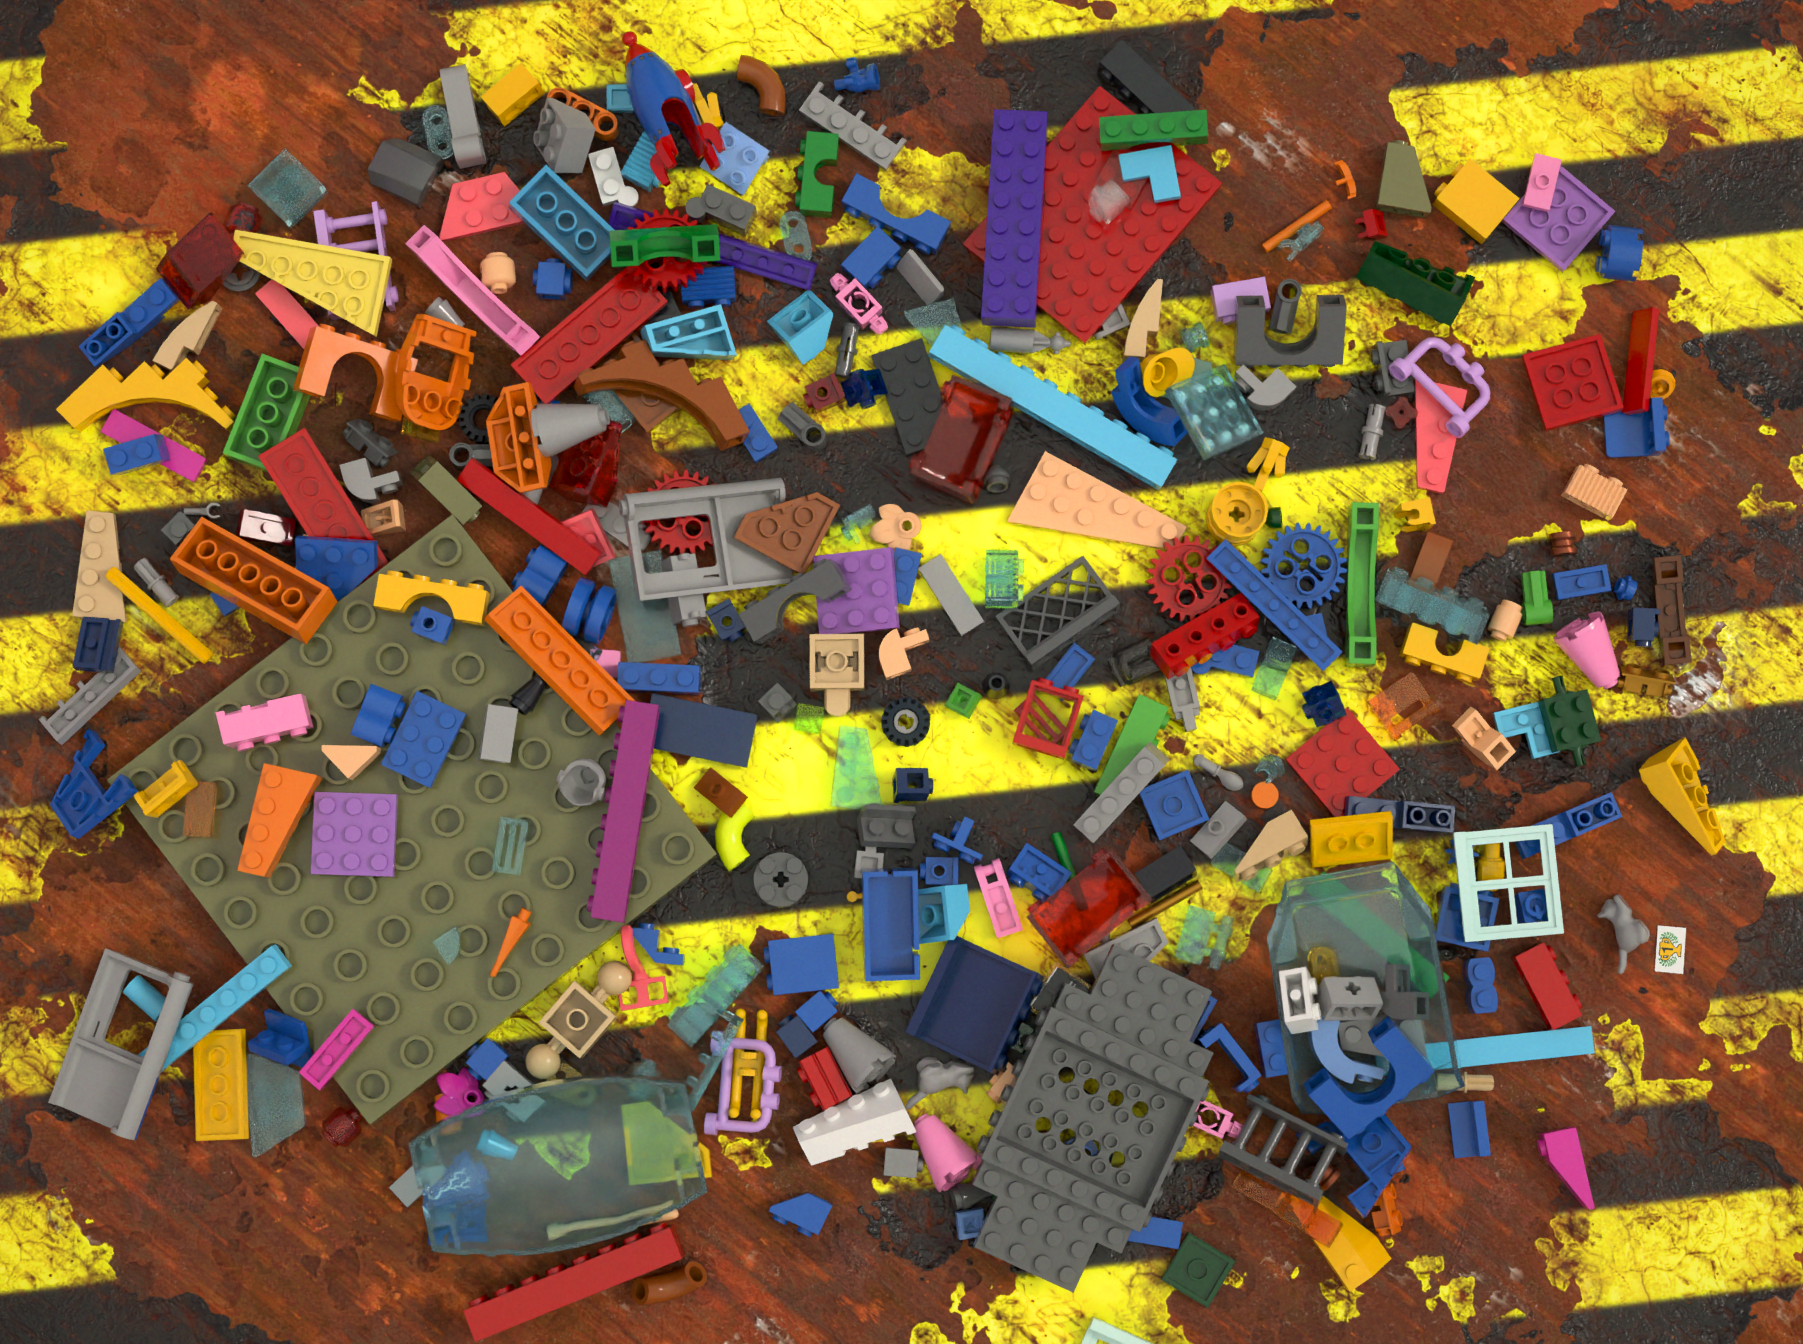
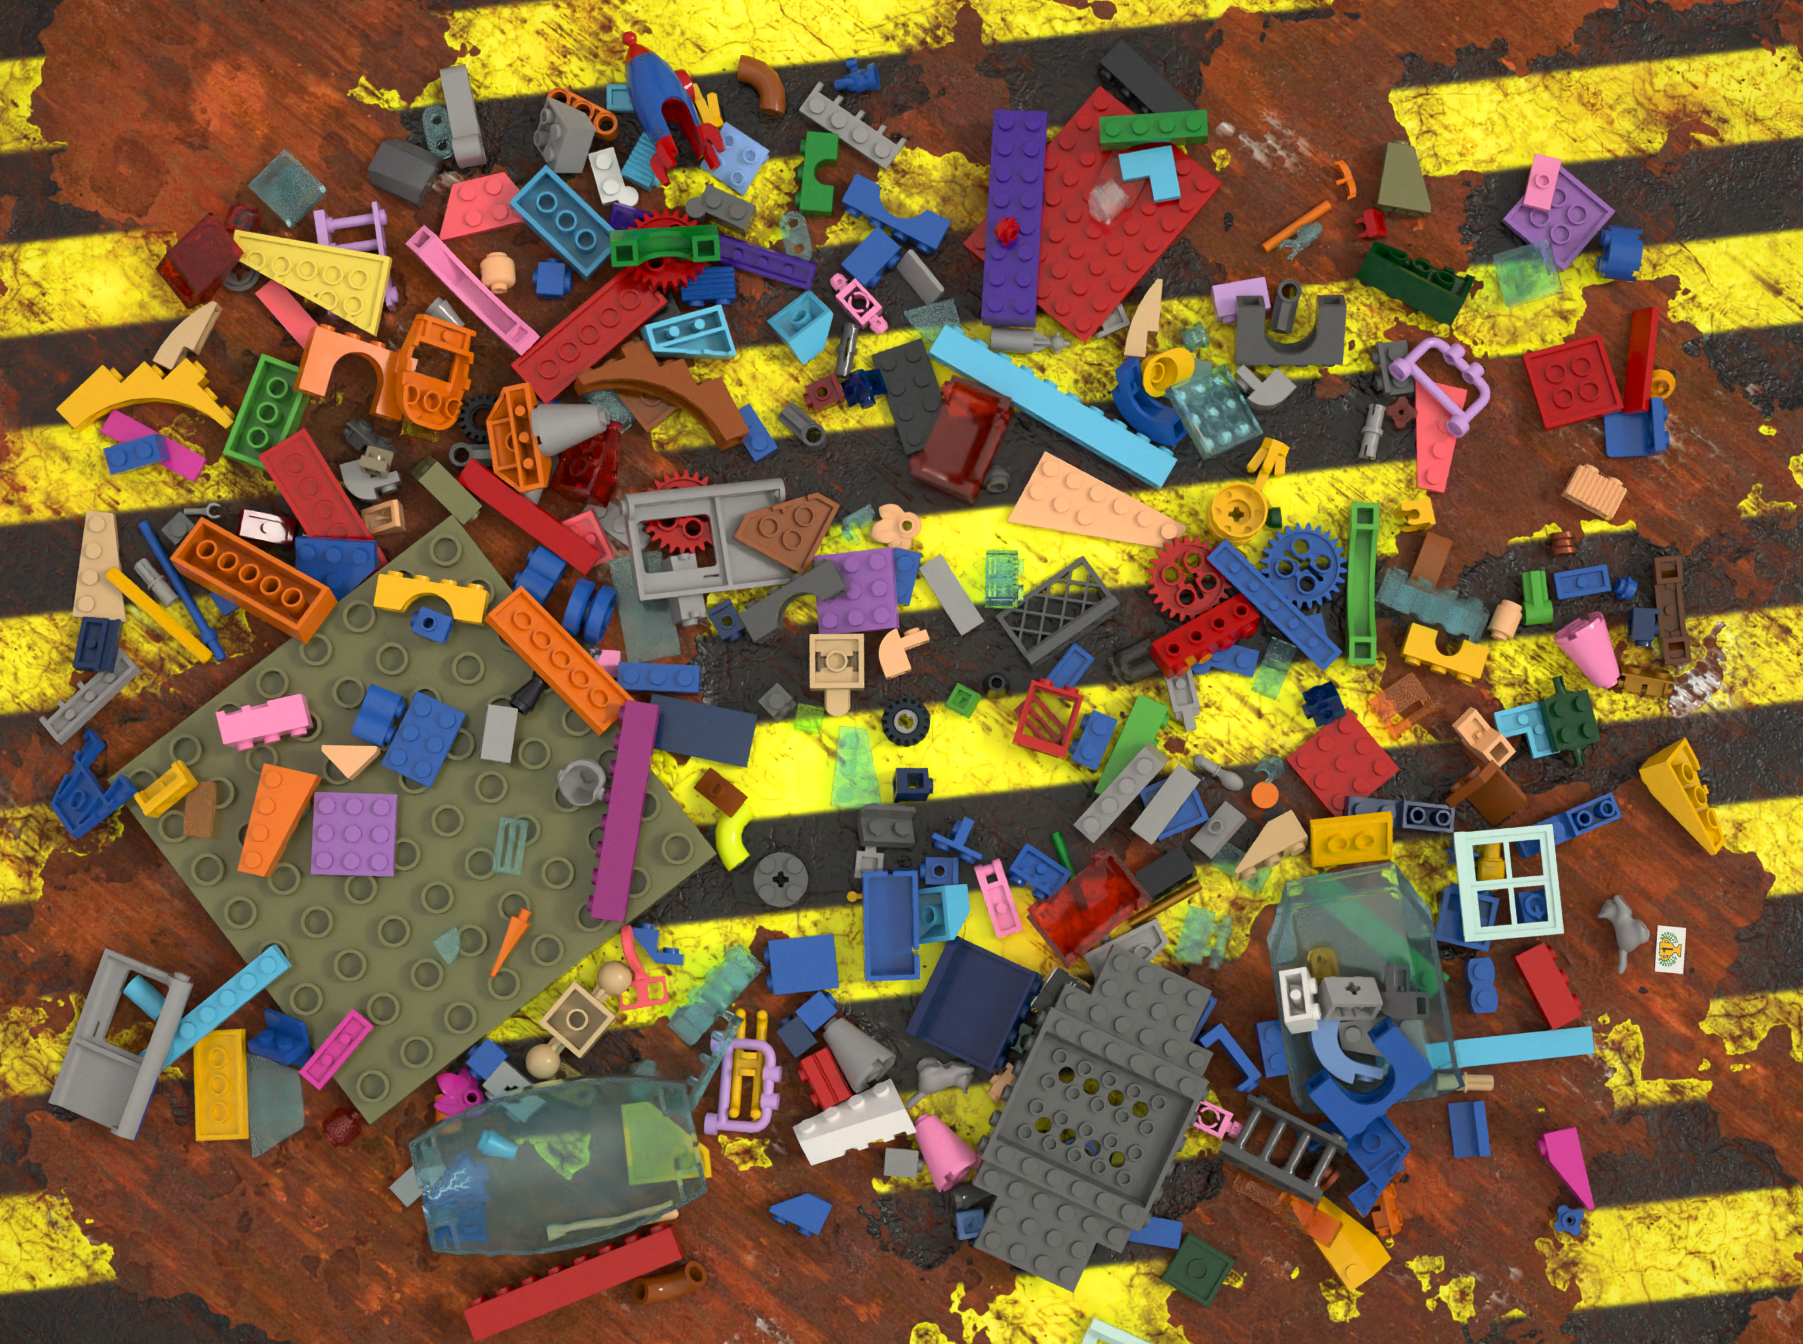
blue slope [78,278,180,367] -> none
yellow hinge [480,63,545,127] -> none
yellow brick [1432,159,1520,245] -> none
none -> blue bar [138,520,227,662]
none -> dark tan bracket [359,446,394,479]
none -> red plate [994,217,1020,246]
none -> light grey tile [1130,764,1200,845]
none -> dark orange bracket [1445,759,1527,825]
none -> clear light blue brick [1492,240,1564,308]
none -> blue plate [1554,1205,1584,1235]

